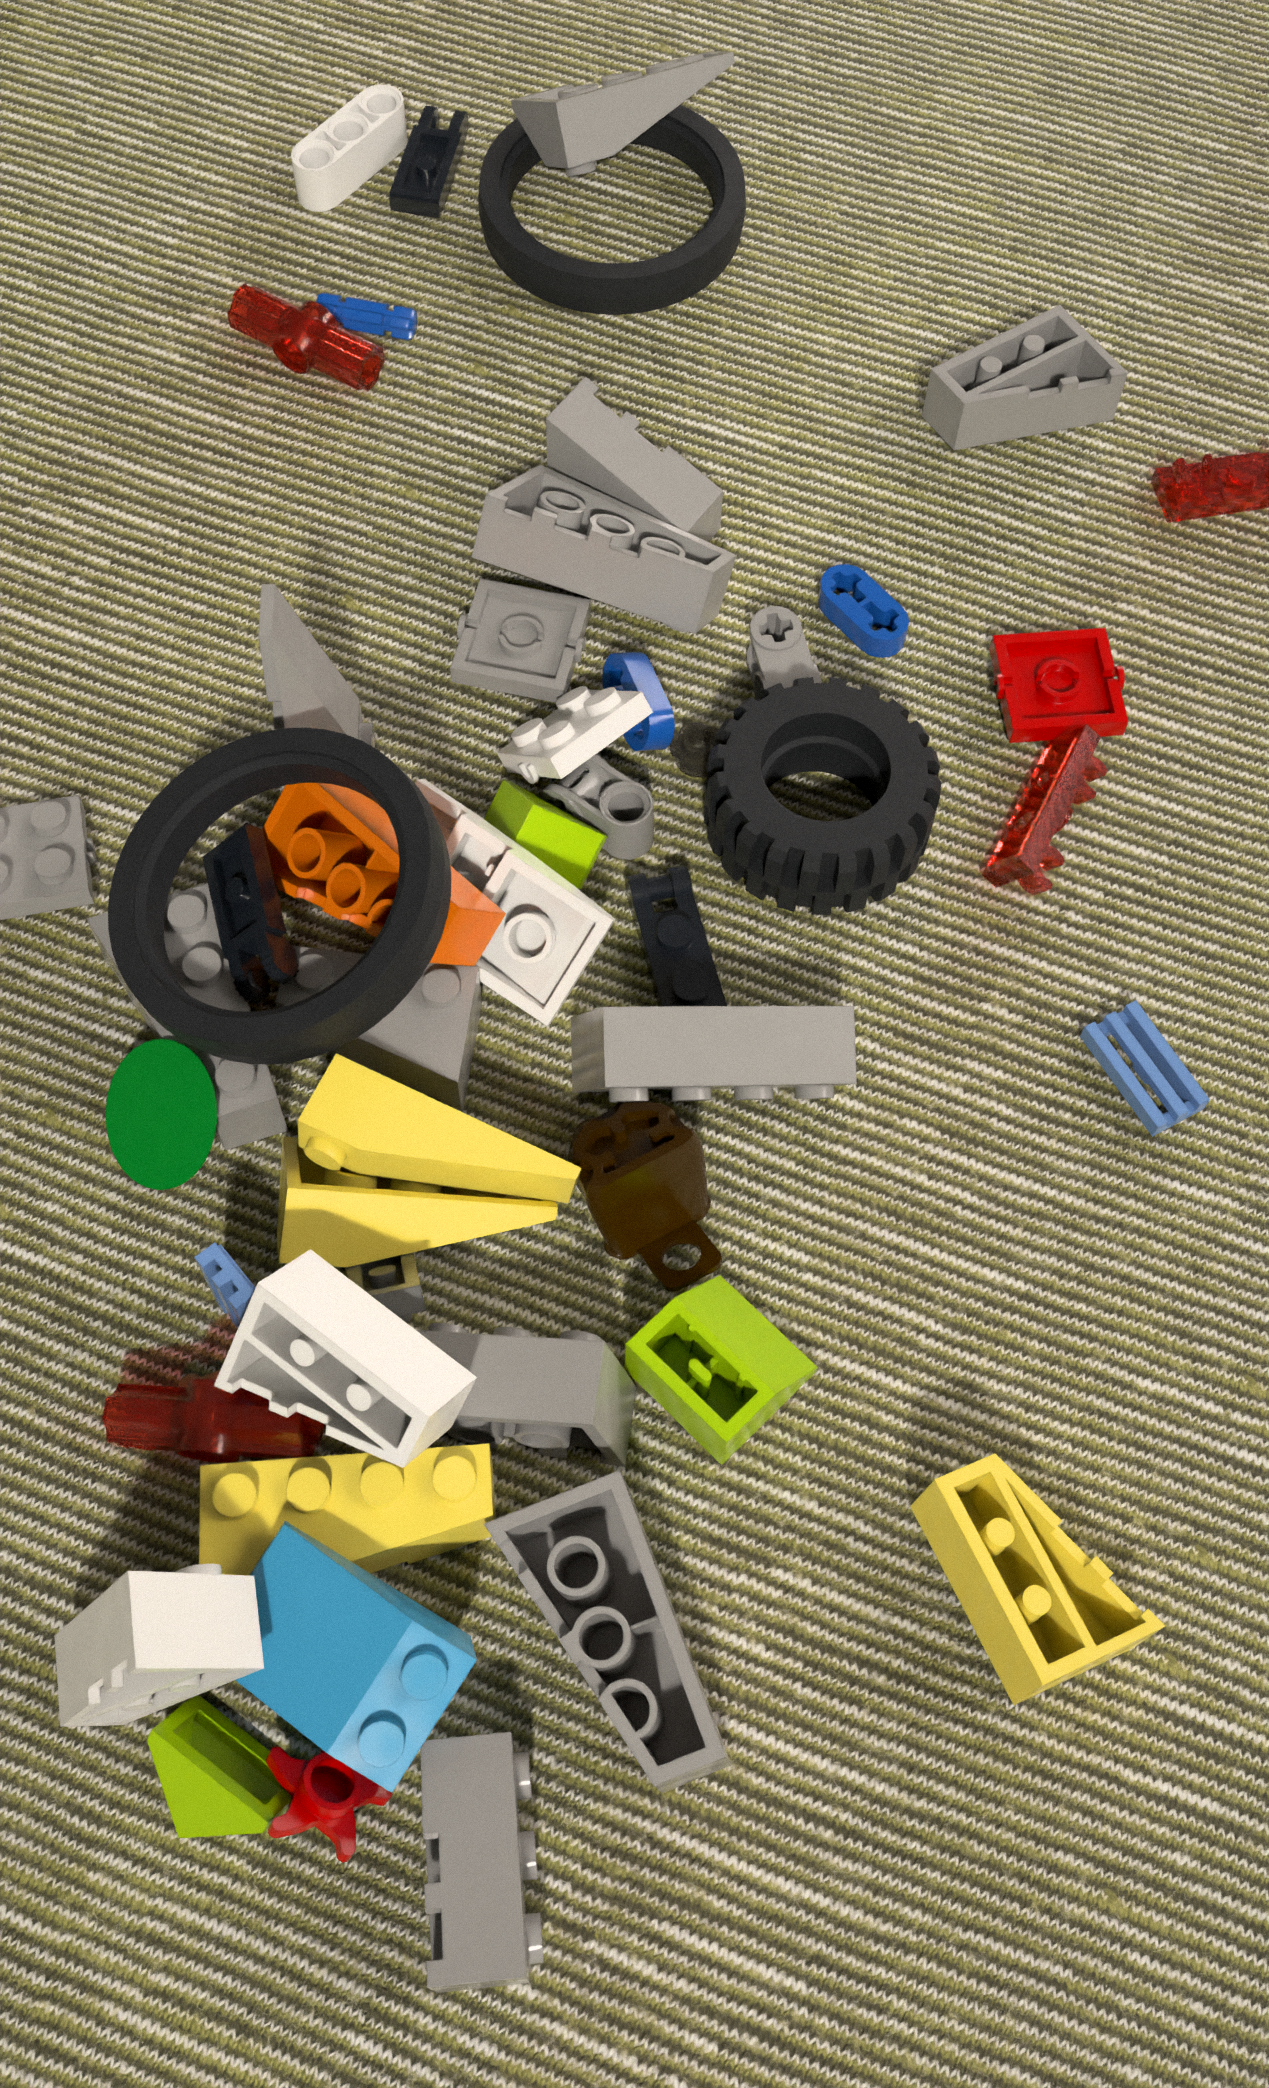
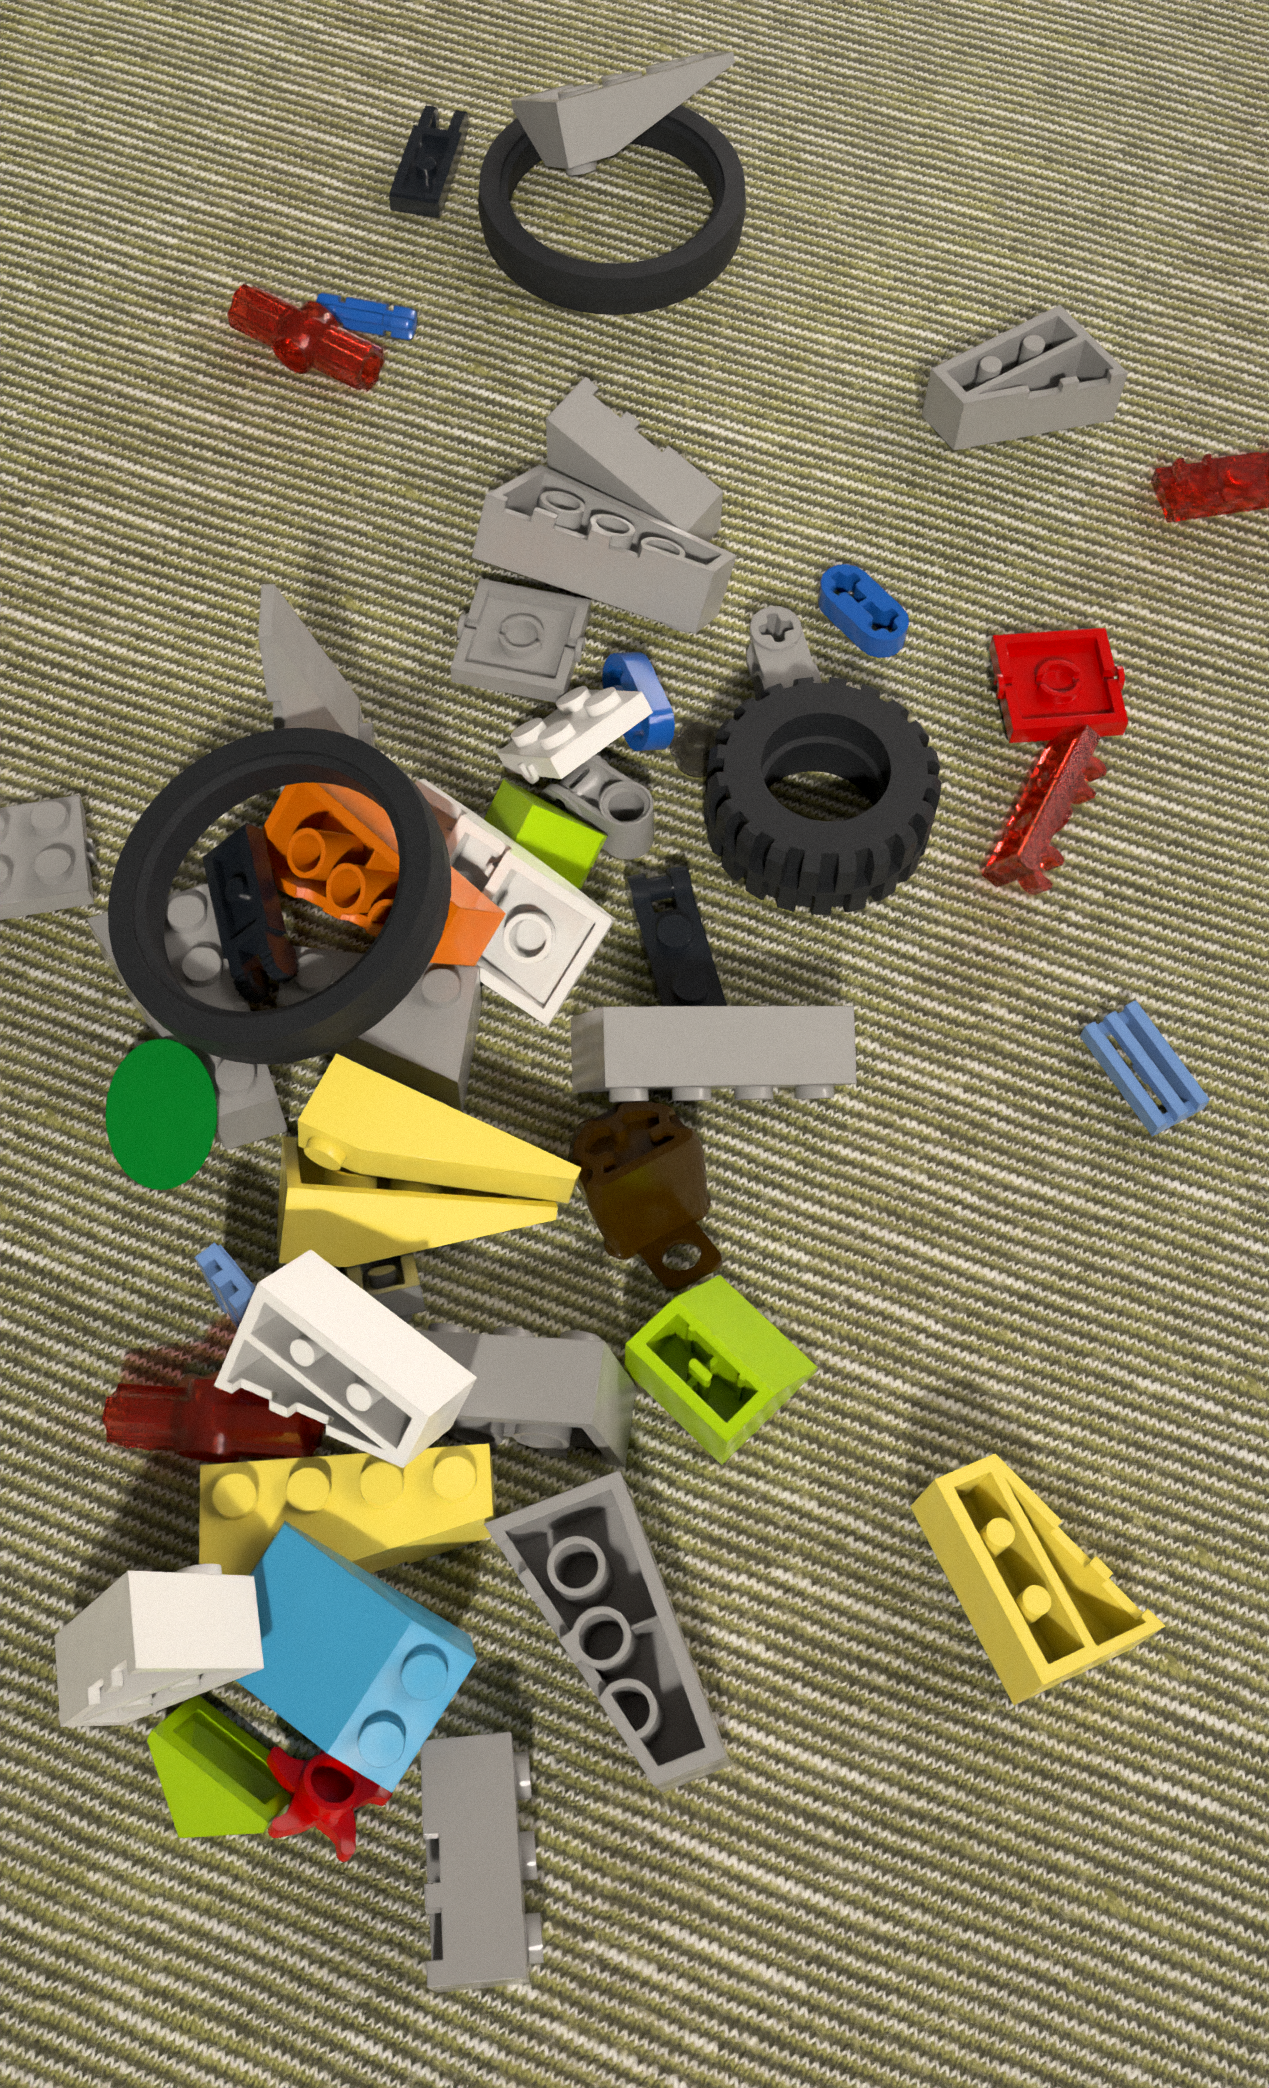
white beam [291,84,408,212] -> none

